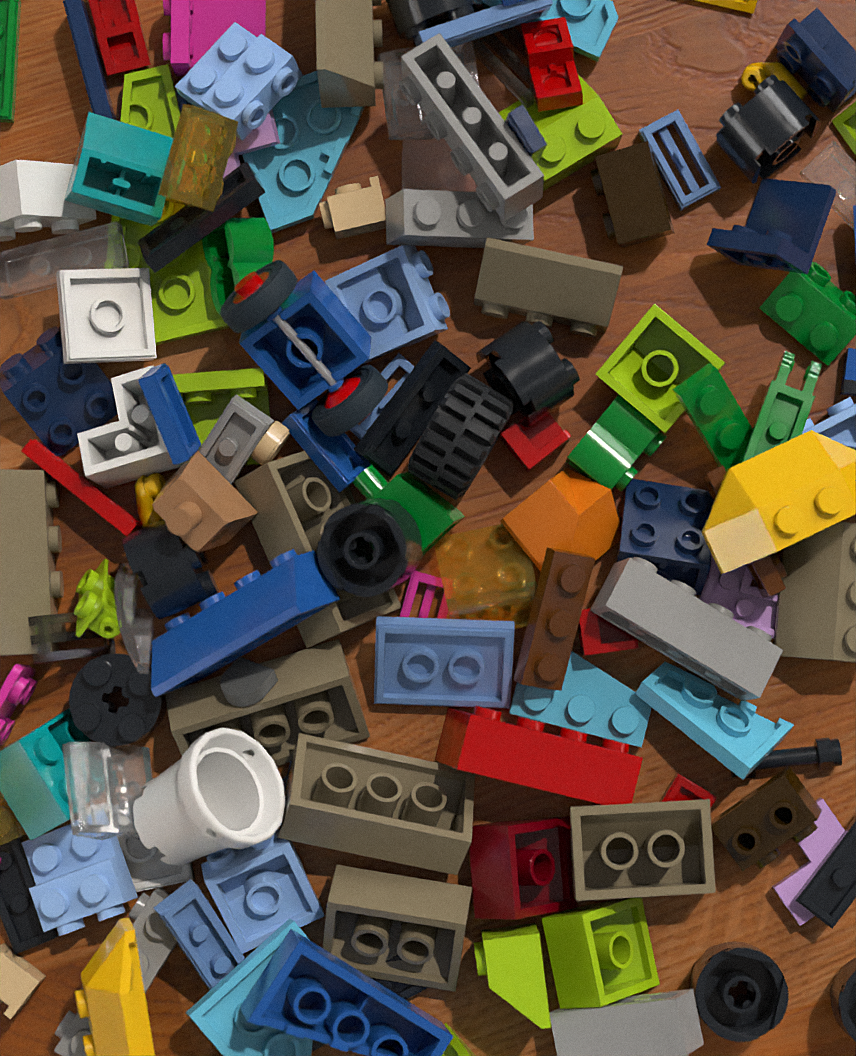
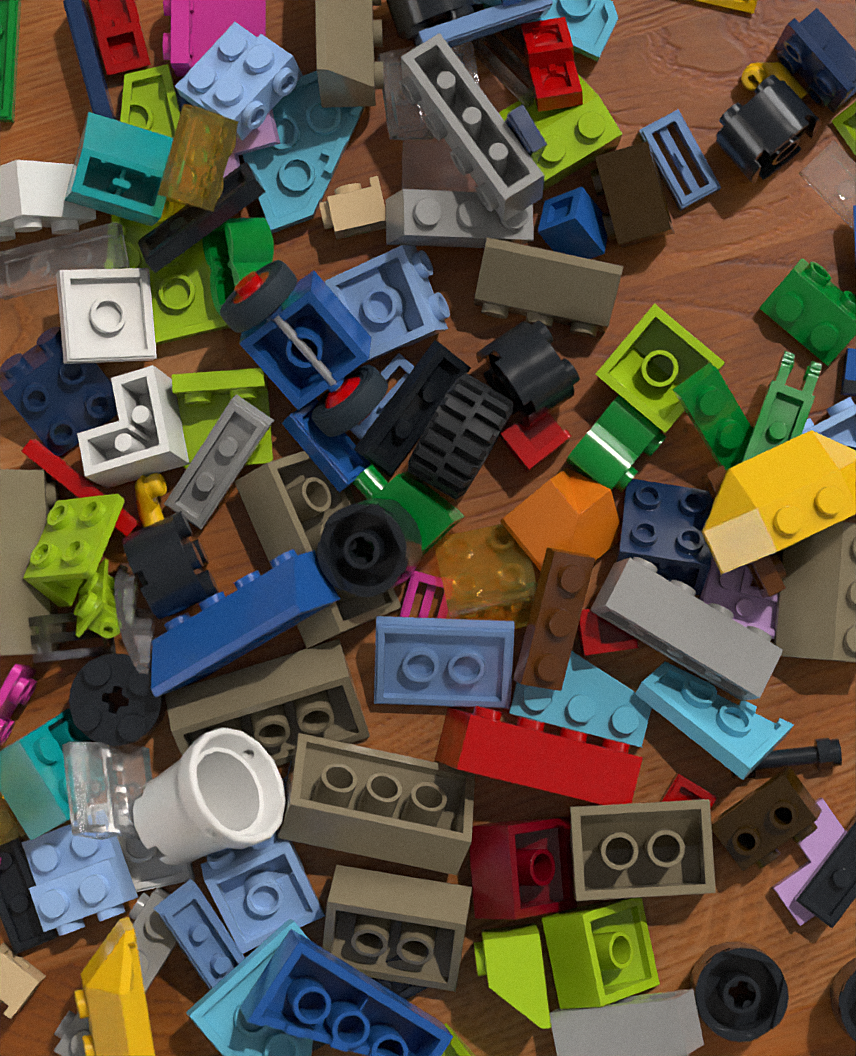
blue tile [138,363,201,465] -> none
medium nougat torso [152,451,258,553] -> none
dark grey tile [220,656,278,707] -> none
tan tile [250,420,290,465] -> none
dark blue bracket [707,178,836,274] -> none
none -> lime bracket [23,494,125,607]
none -> blue panel [538,187,608,259]

